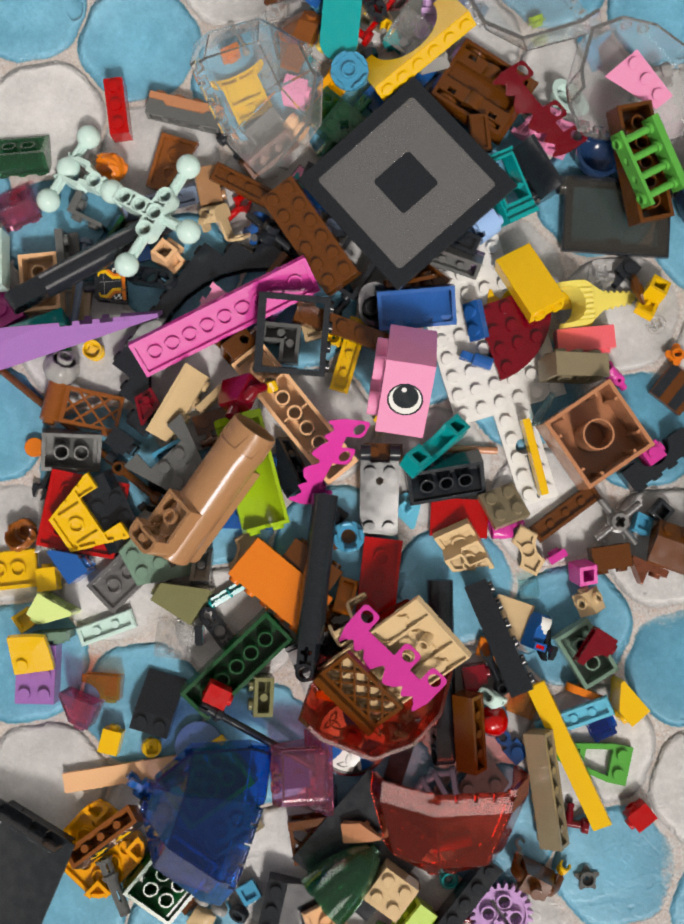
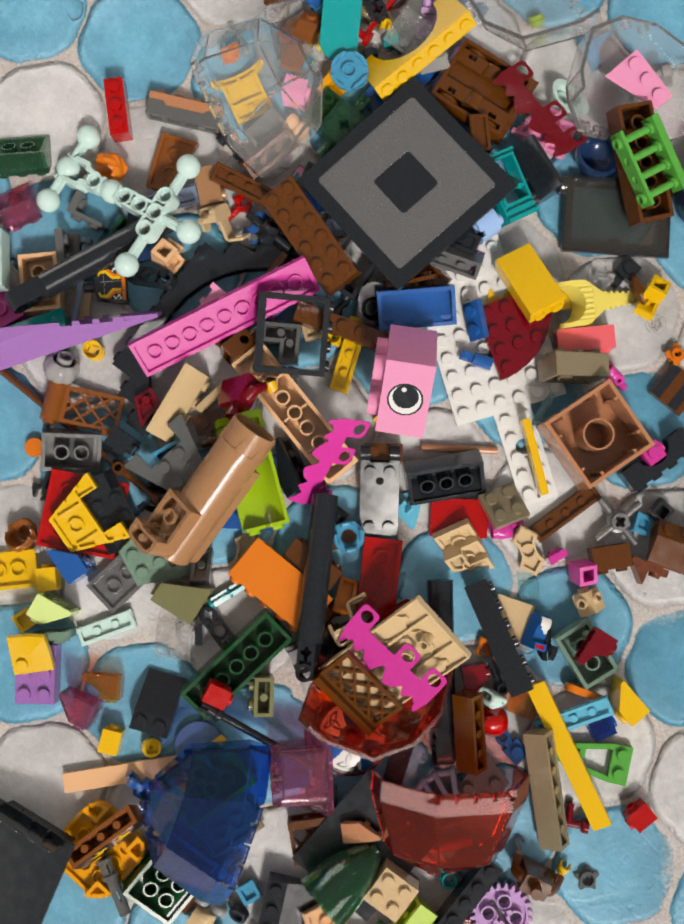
teal arch [399,414,470,479] -> none

